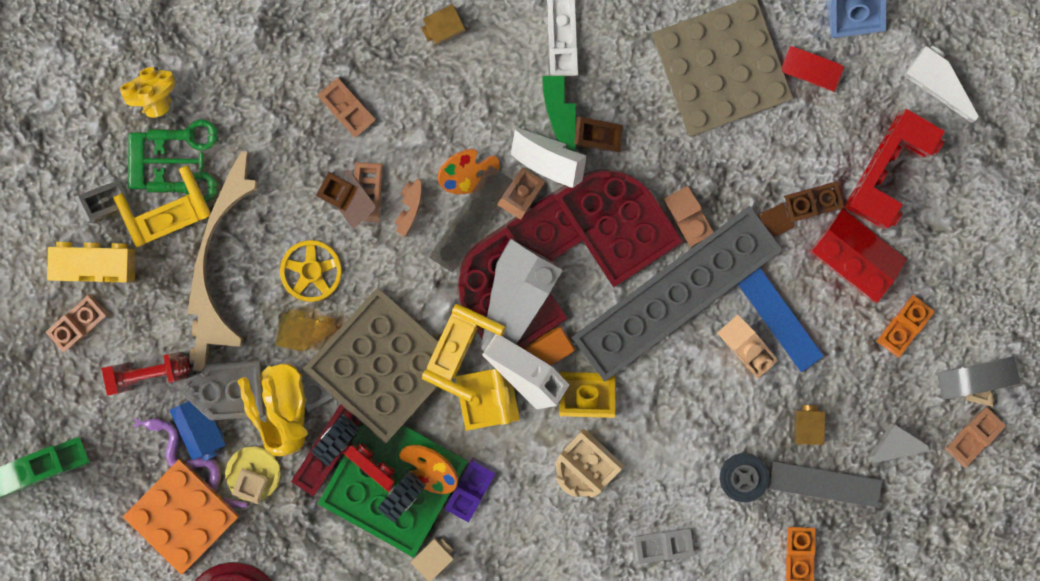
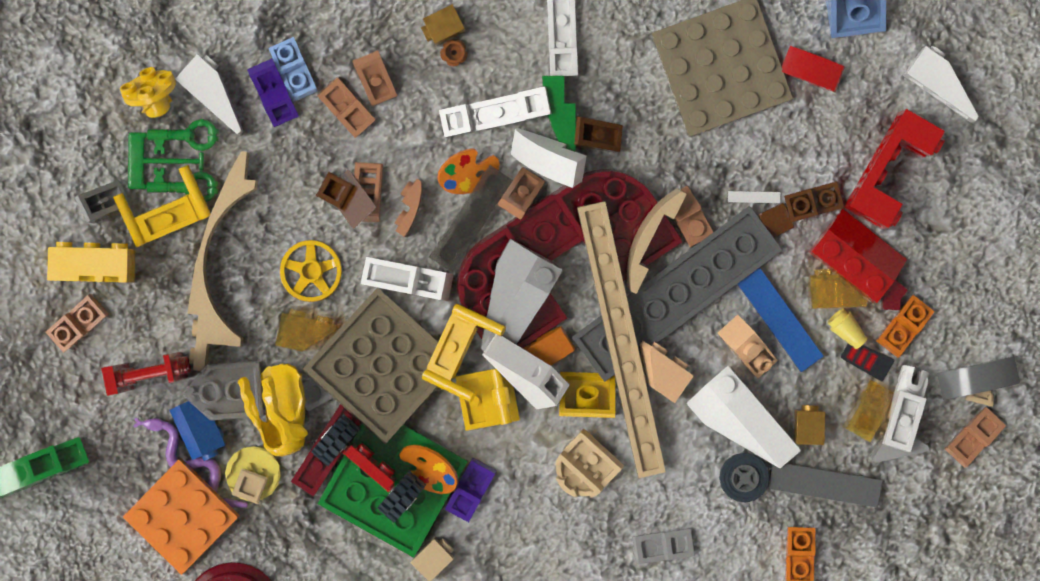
none -> white slope [175,54,244,136]
none -> dark purple slope [247,58,299,127]
none -> light blue slope [269,37,318,102]
none -> nougat slope [353,50,397,106]
none -> white slope [361,257,454,301]
none -> white slope [439,87,551,137]
none -> dark orange plate [440,39,468,67]
none -> tan plate [577,201,666,478]
none -> tan slope [627,188,687,294]
none -> light nougat slope [640,341,693,403]
none -> white wedge [686,366,801,468]
none -> white sticker [728,191,780,203]
none -> clear yellow slope [807,269,867,309]
none -> light yellow cone [827,308,868,349]
none -> black sticker [841,343,894,382]
none -> clear yellow slope [842,379,894,442]
none -> dark red piece [880,279,908,311]
none -> white plate [882,365,929,452]

